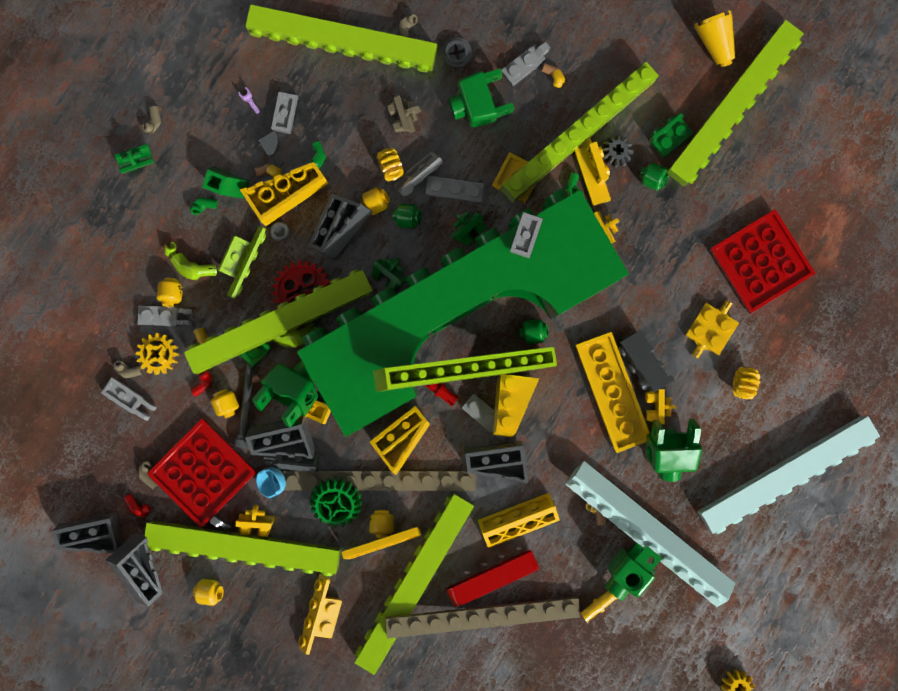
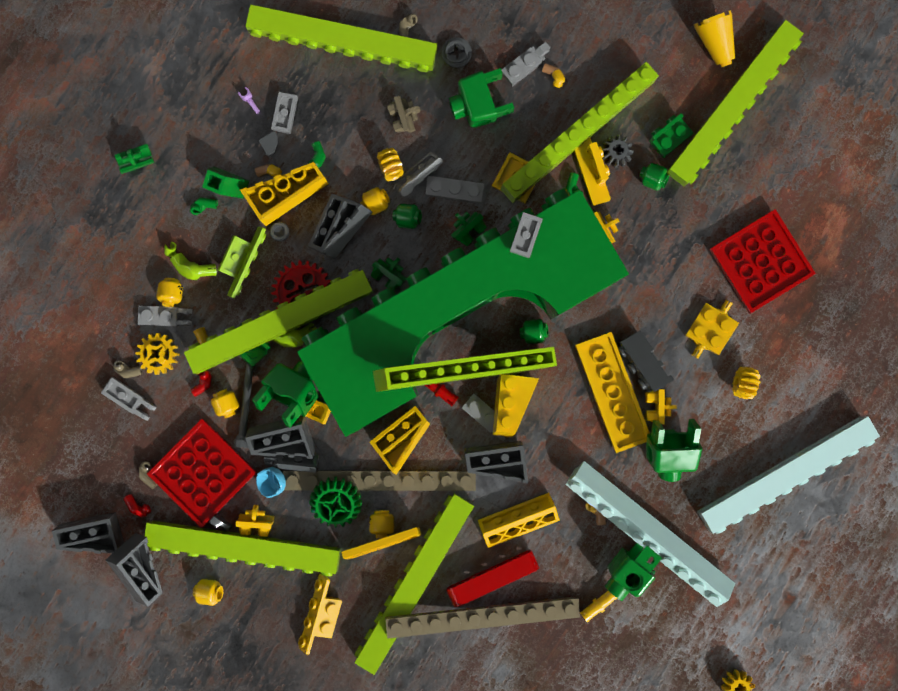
dark tan arm [142,106,161,134] -> none

